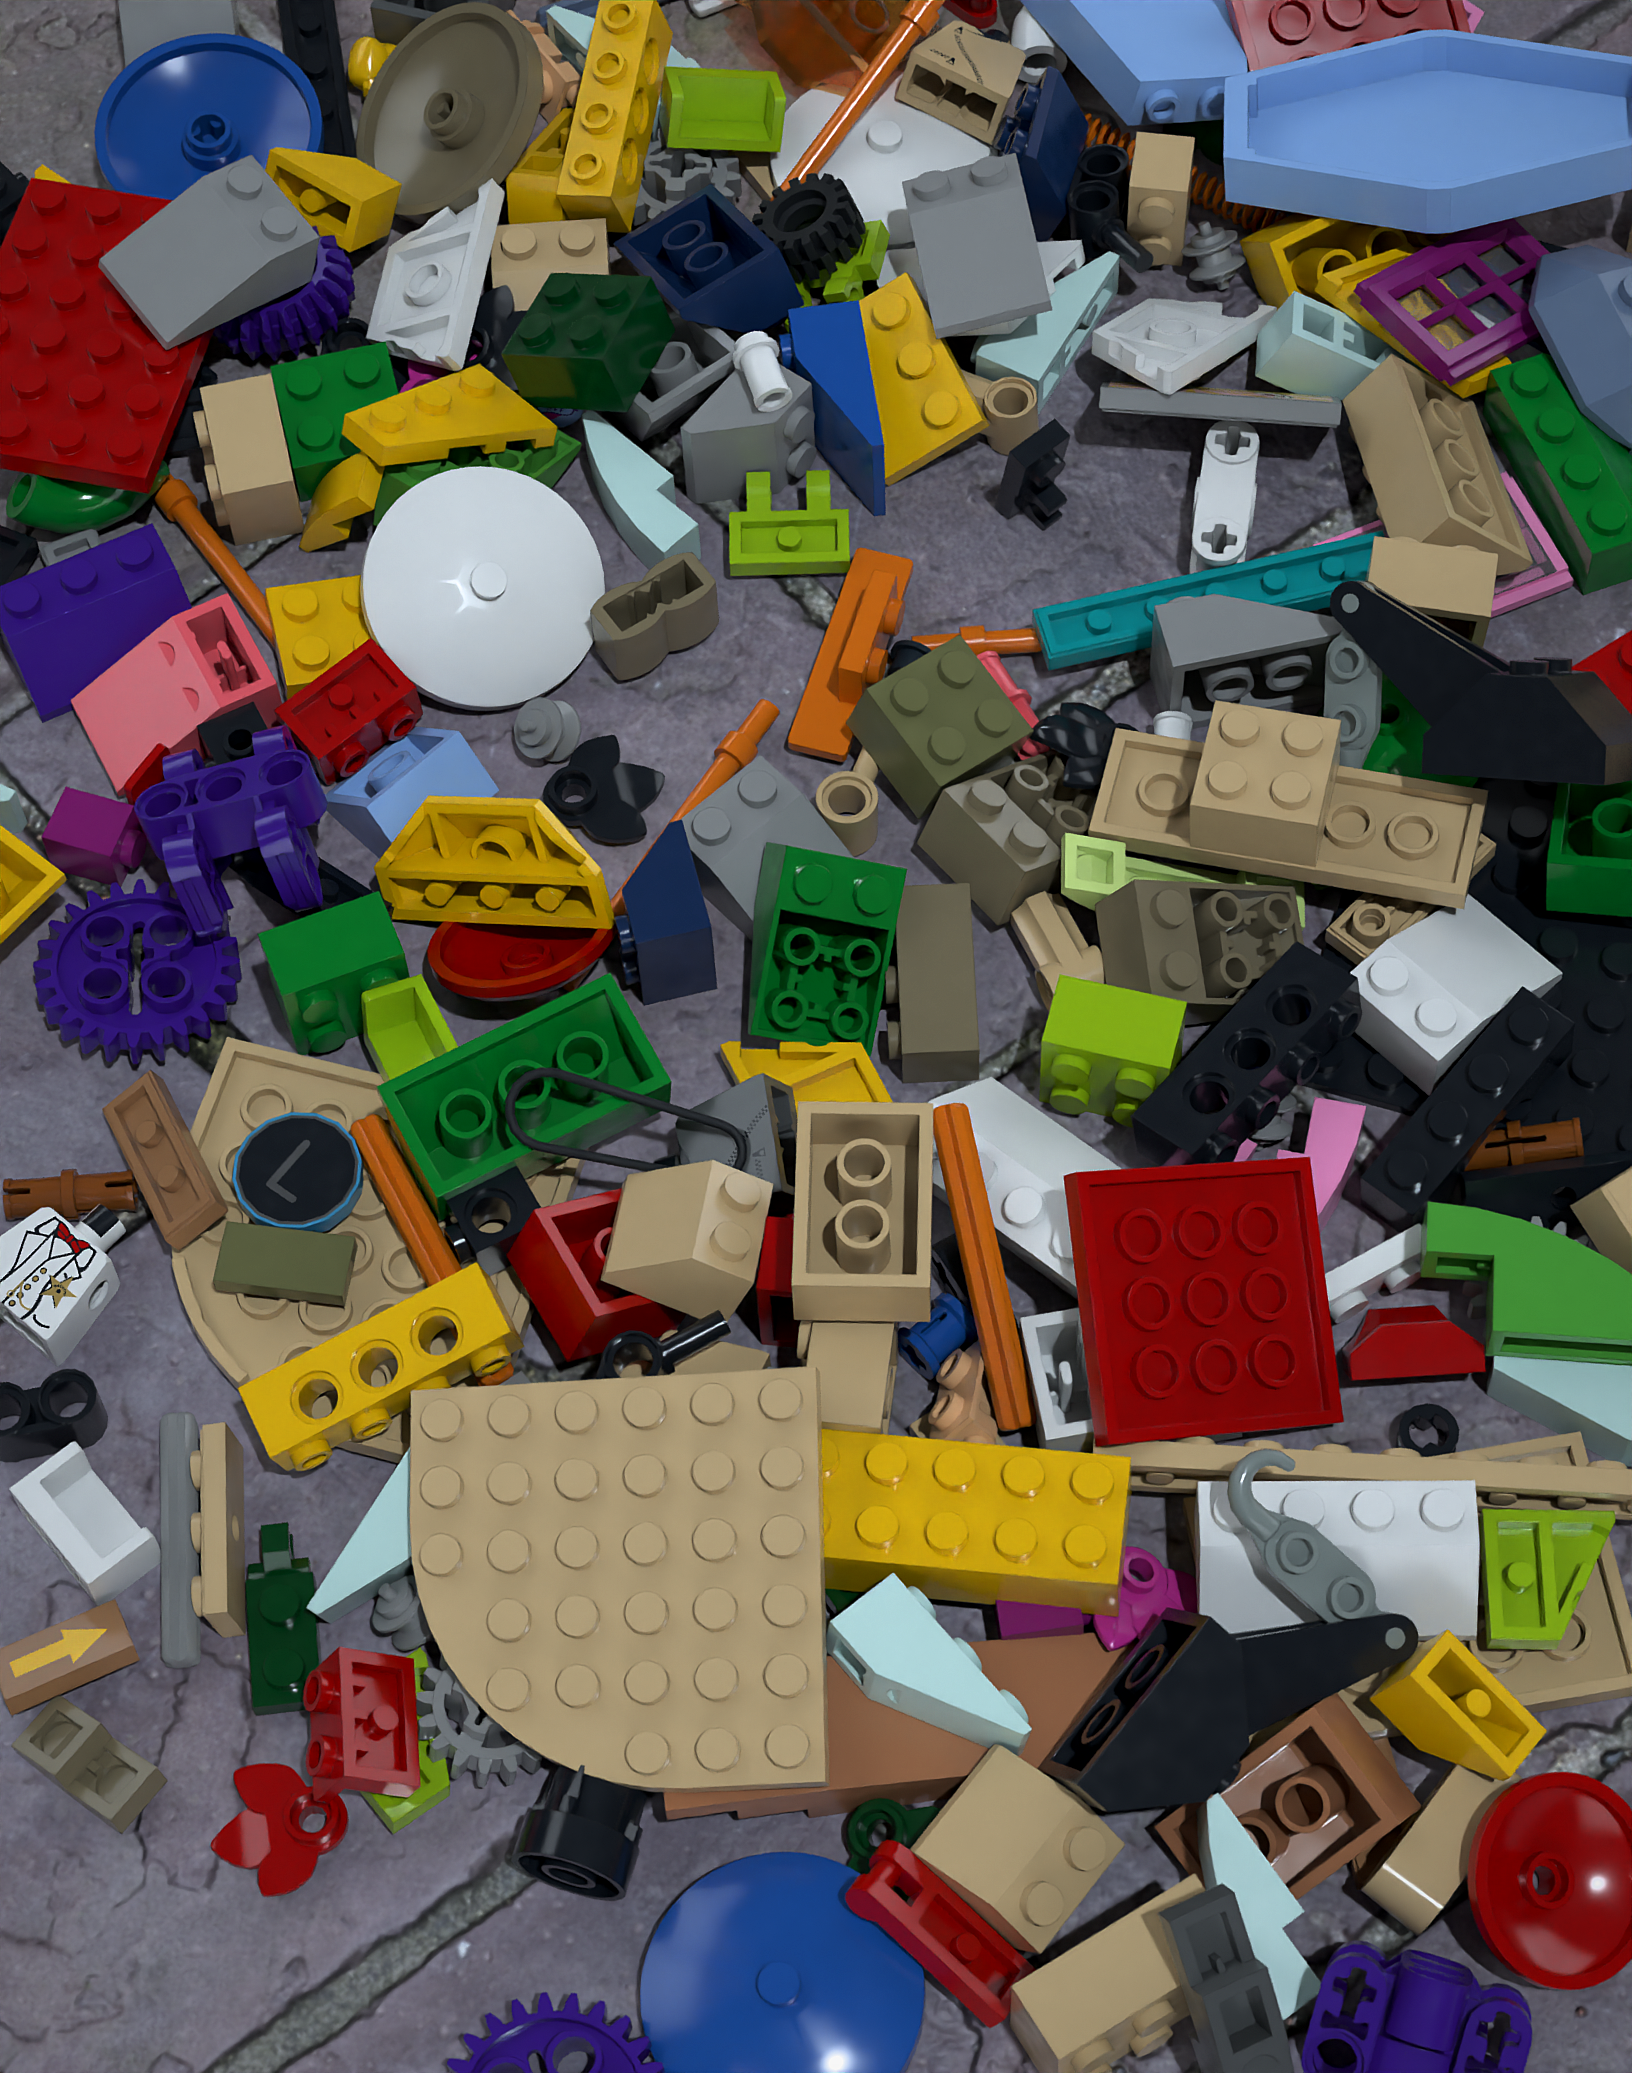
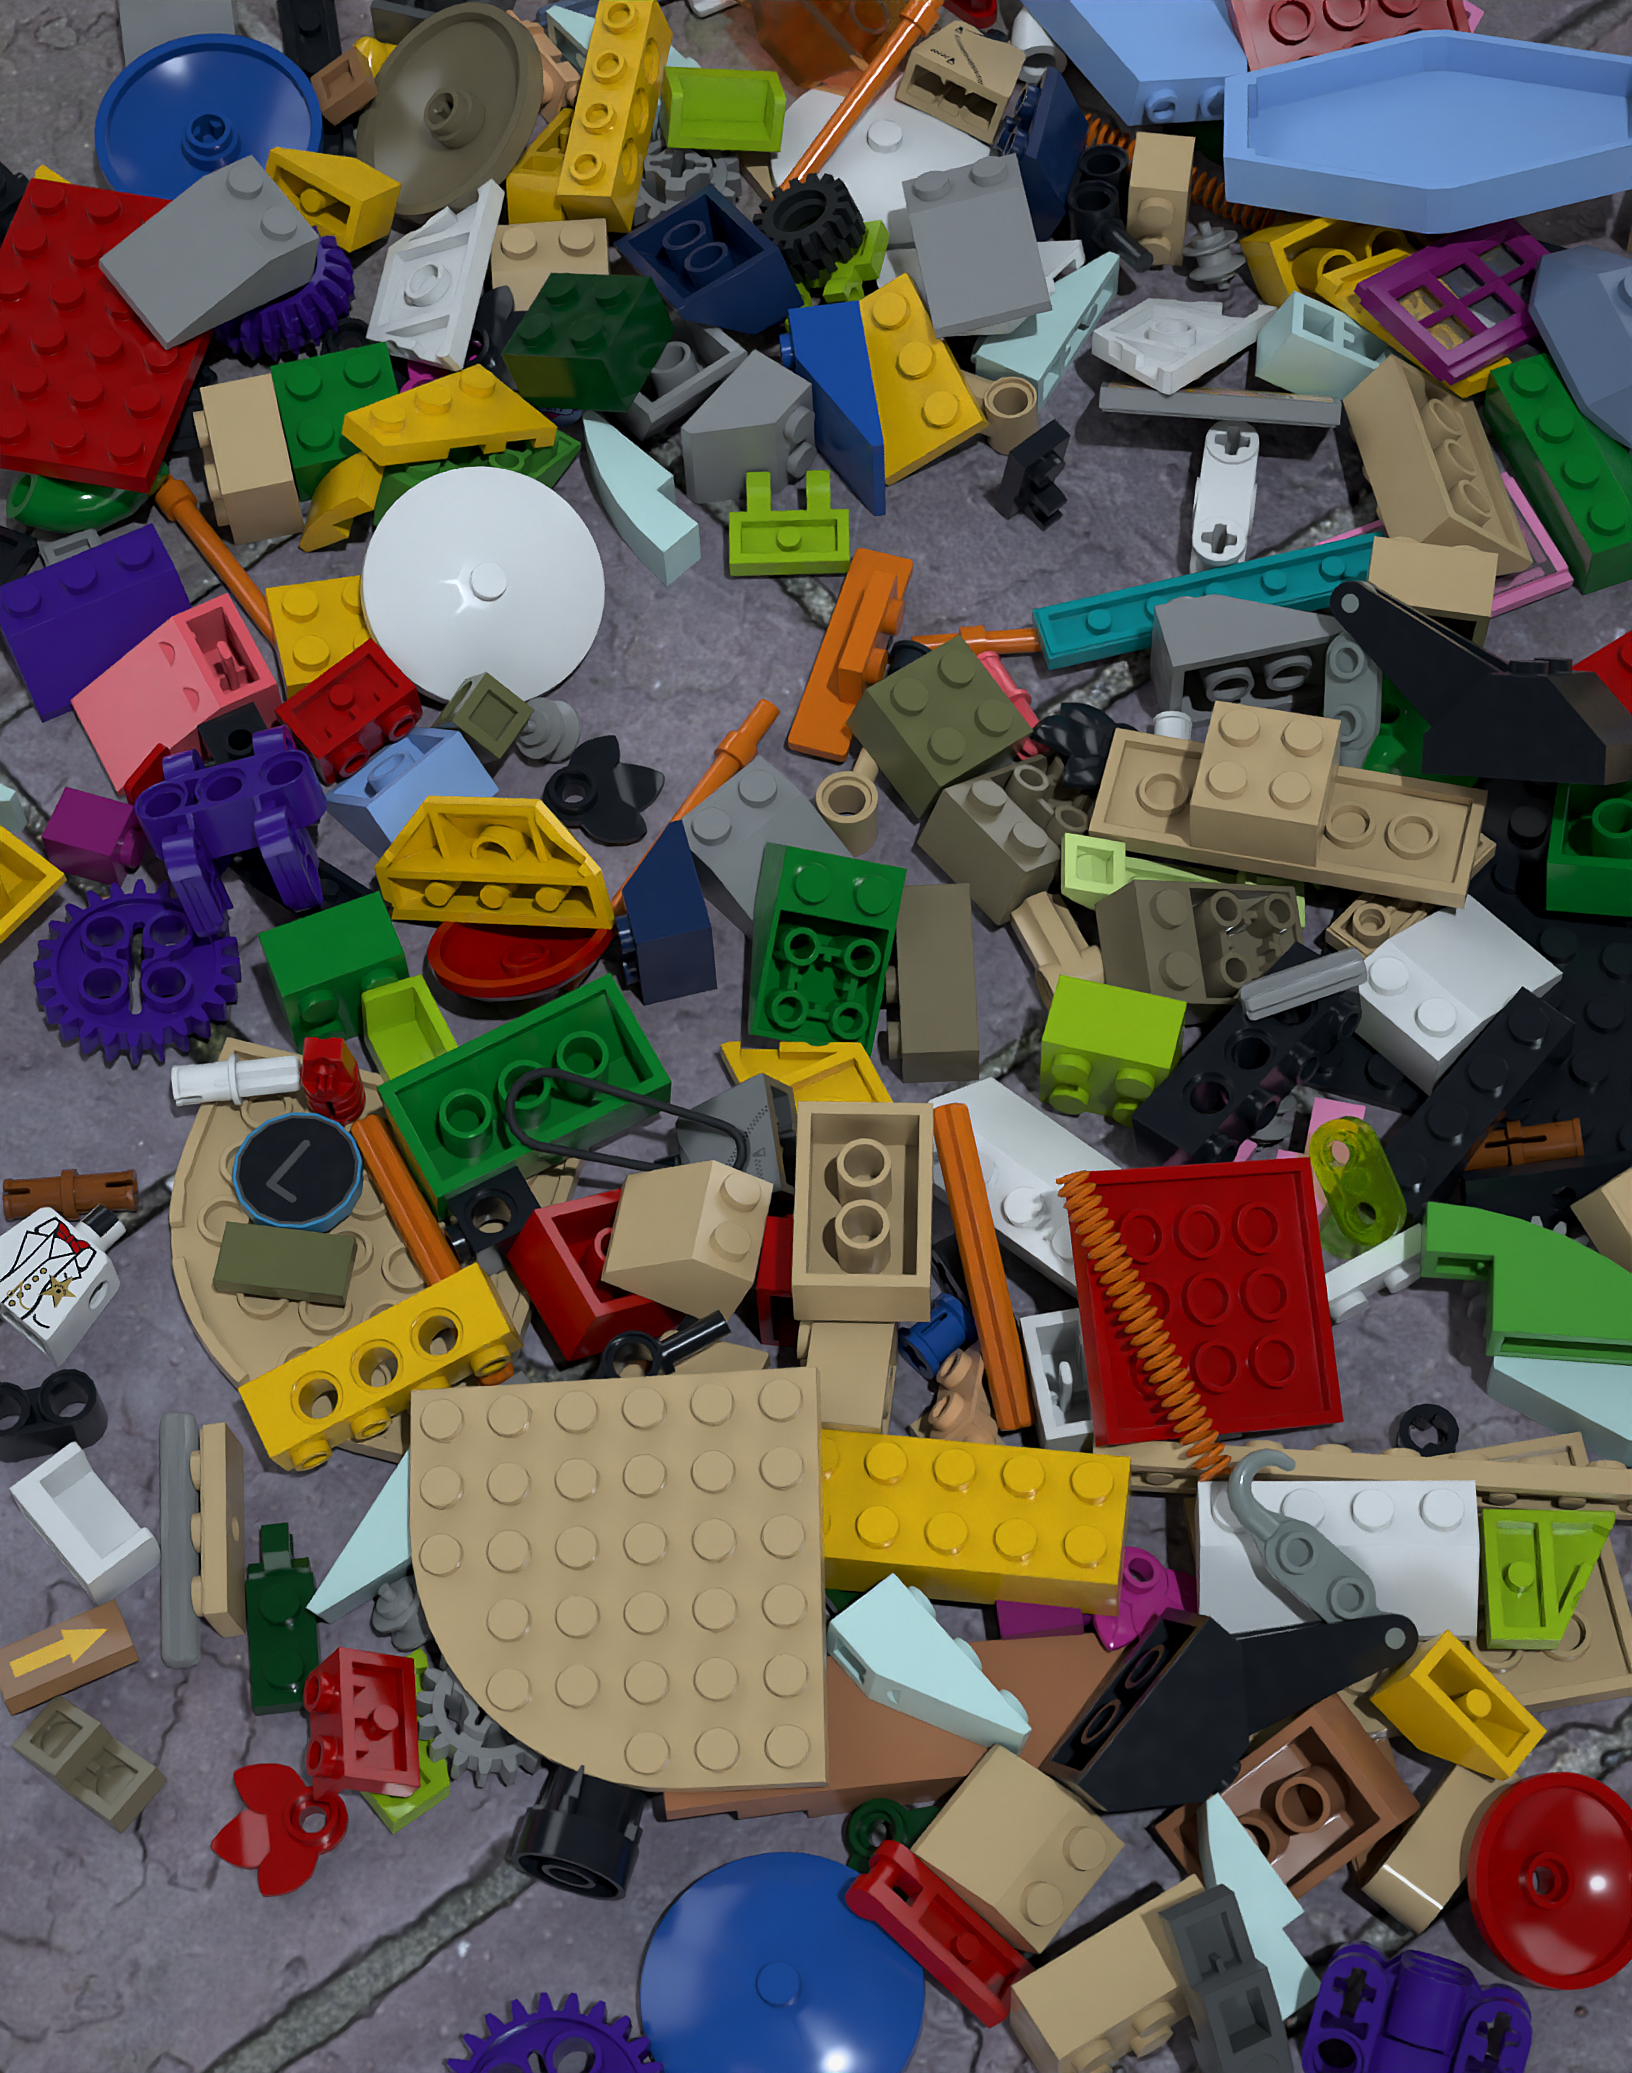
medium nougat tile [102,1070,229,1250] -> none
dark tan brick [590,552,719,680] -> none
white pin [732,331,793,412] -> none
red slope [1342,1305,1486,1381] -> none
none -> white axle [171,1054,303,1107]
none -> red hinge [300,1037,366,1126]
none -> medium nougat plate [310,46,379,126]
none -> olive brick [430,672,534,764]
none -> orange piece [1055,1170,1234,1482]
none -> light grey axle [1239,947,1367,1021]
none -> clear neon green plate [1309,1116,1407,1246]

